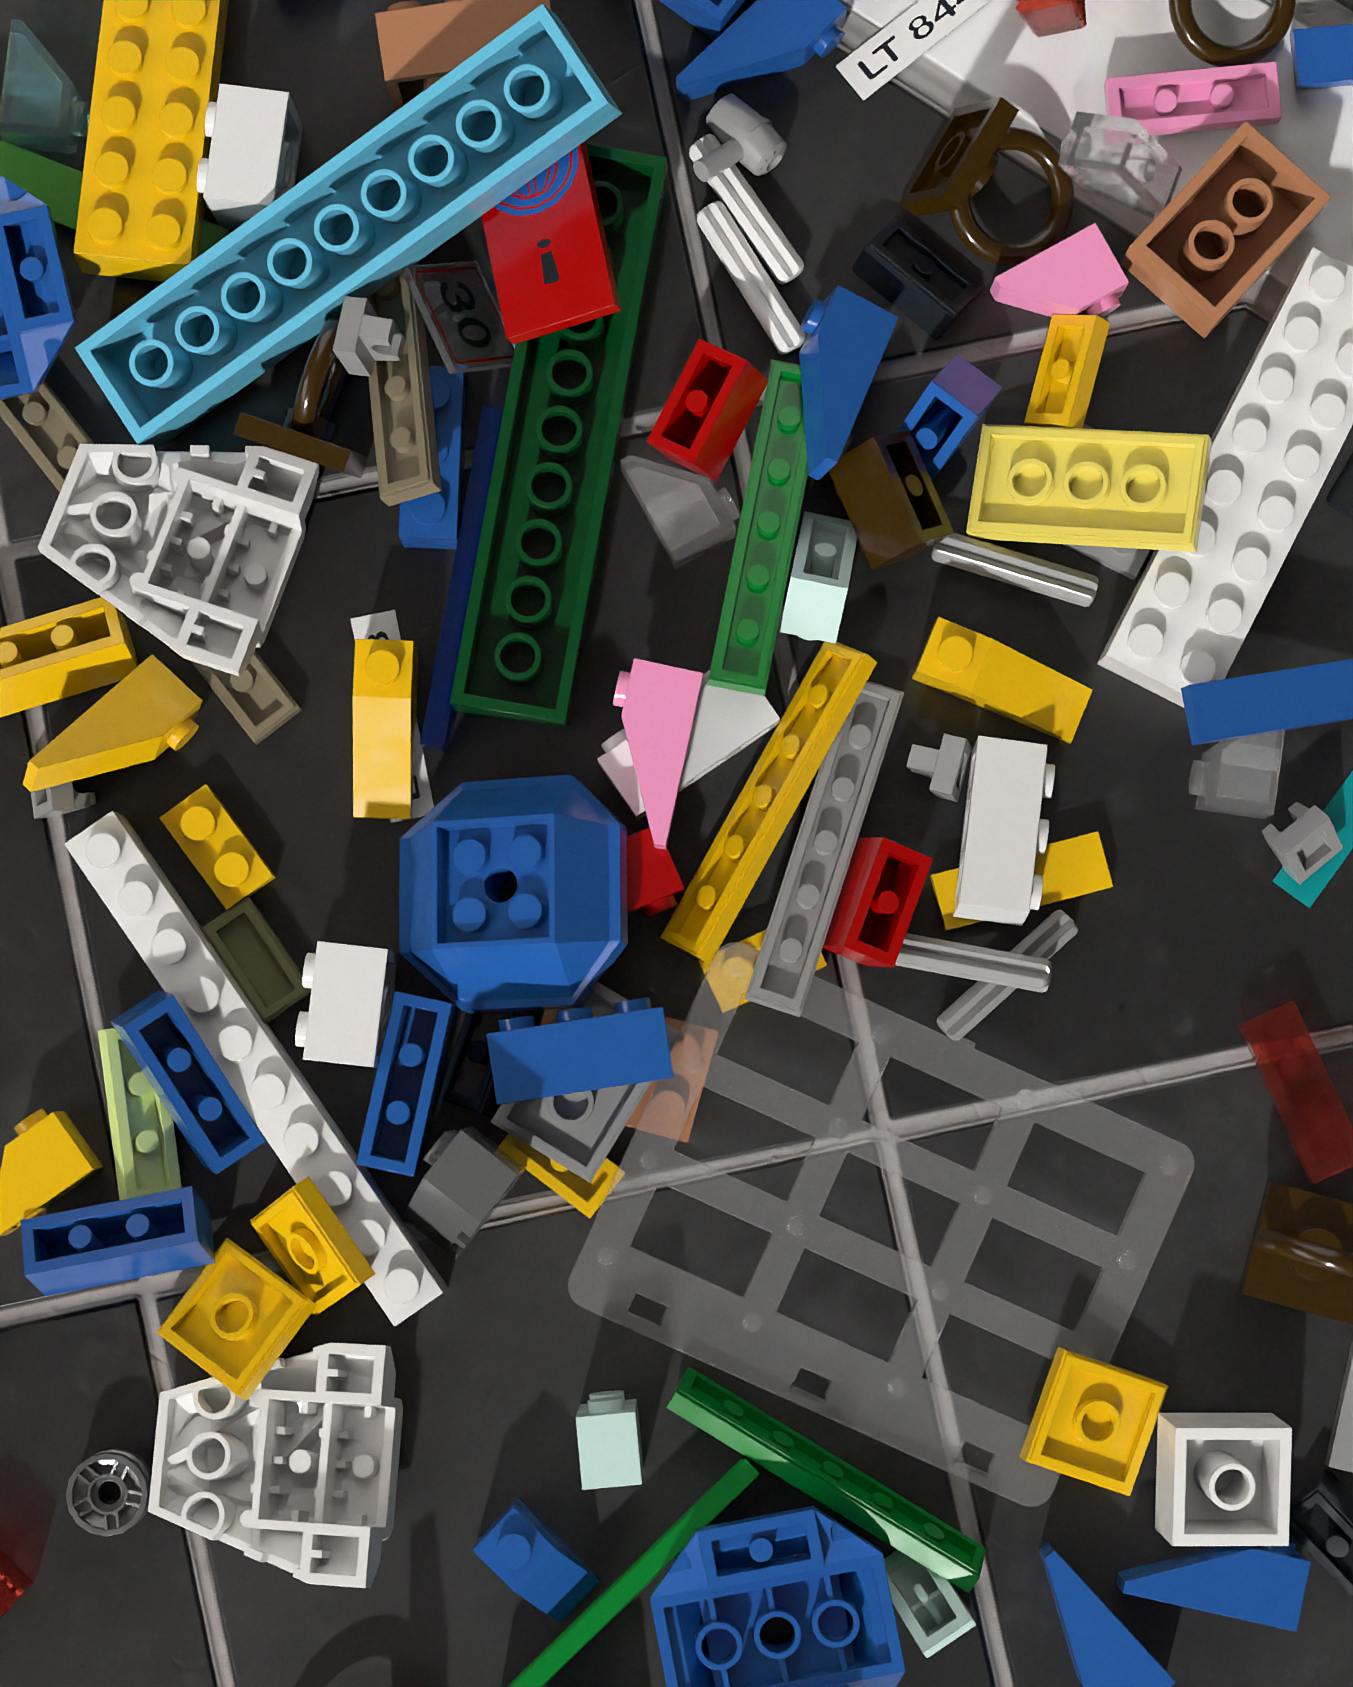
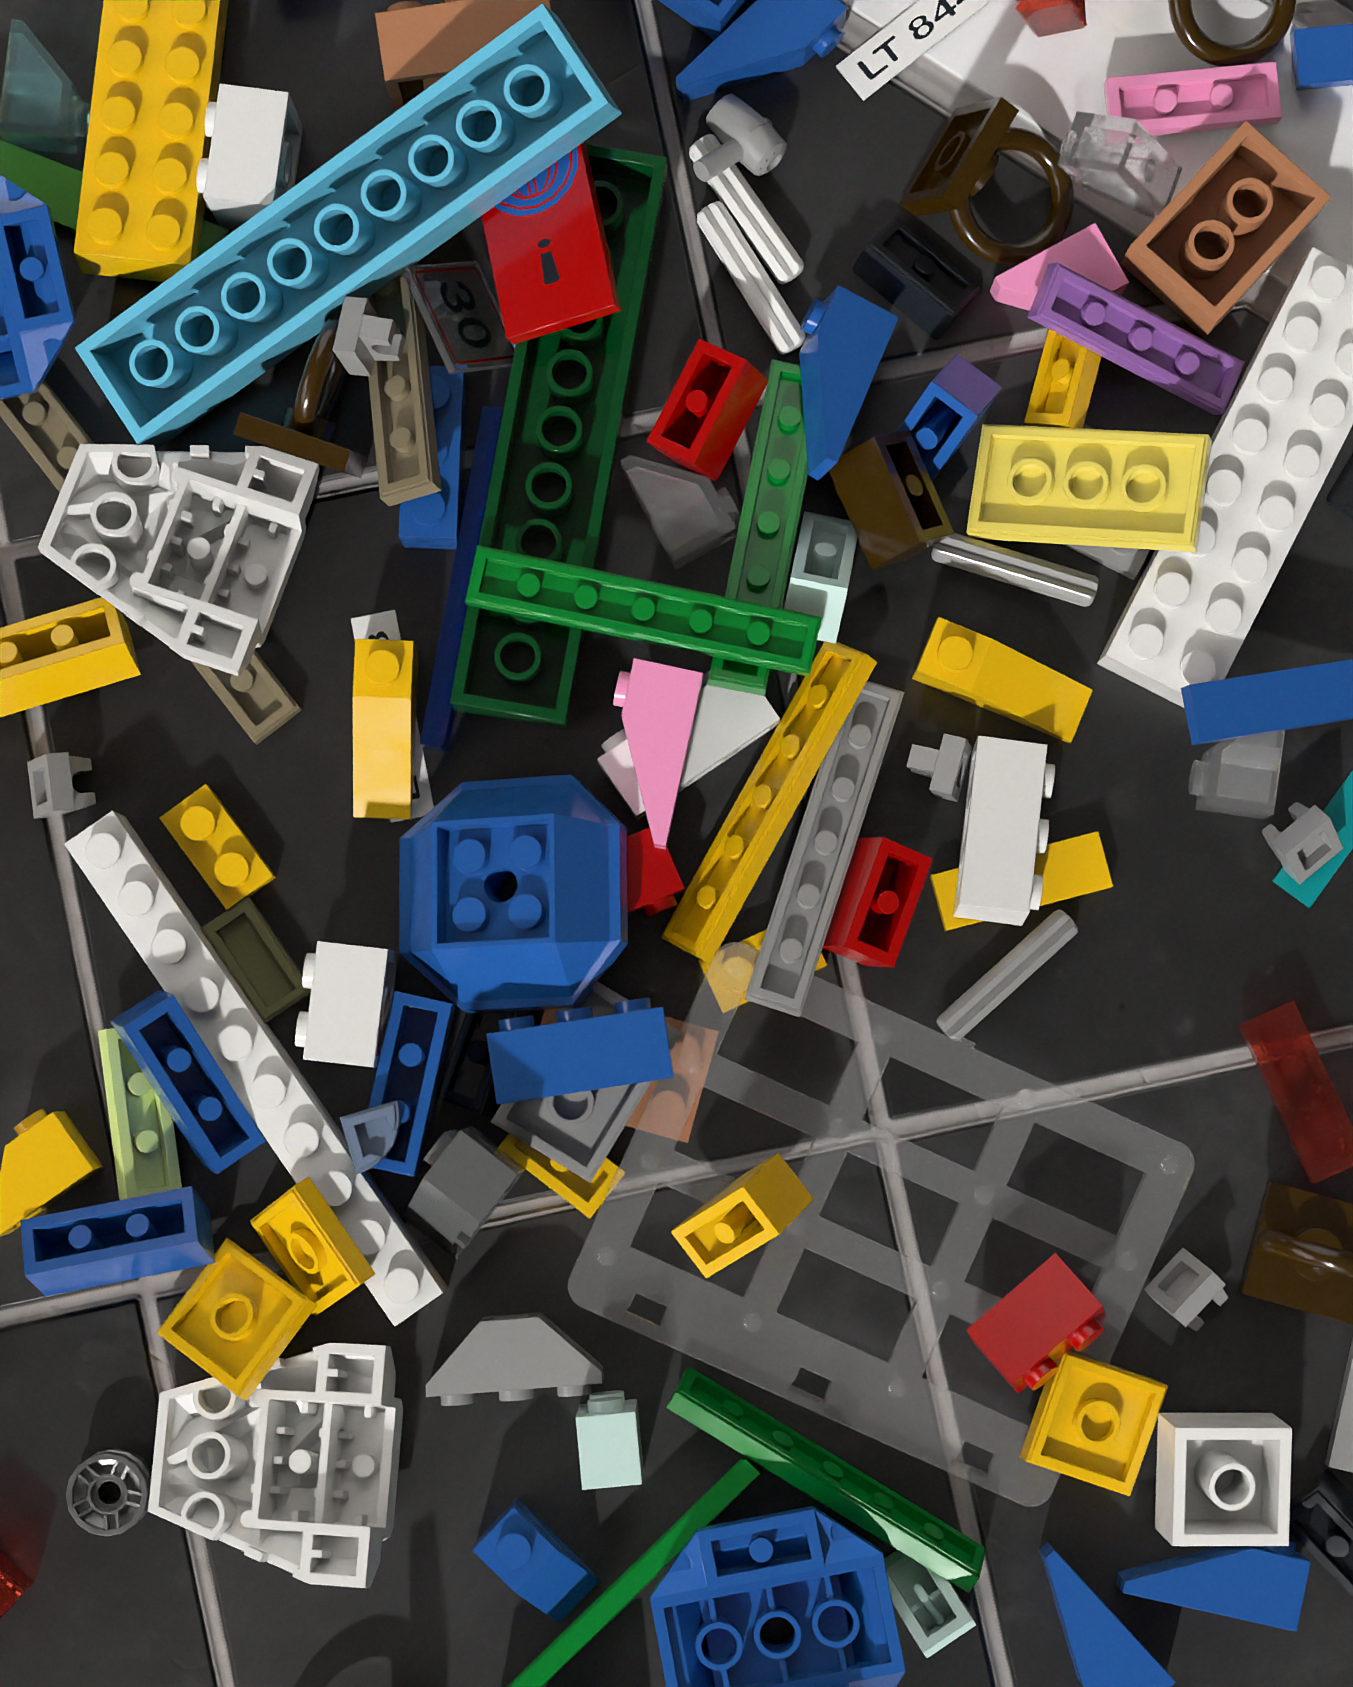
yellow slope [23,654,203,792] -> none
light grey axle [895,933,1052,993] -> none
none -> sand blue tile [340,1100,401,1175]
none -> light grey slope [425,1312,604,1406]
none -> green tile [465,545,822,677]
none -> yellow slope [671,1152,814,1278]
none -> red brick [966,1253,1107,1394]
none -> medium lavender tile [1027,262,1244,415]
none -> light grey tile [1143,1248,1228,1331]

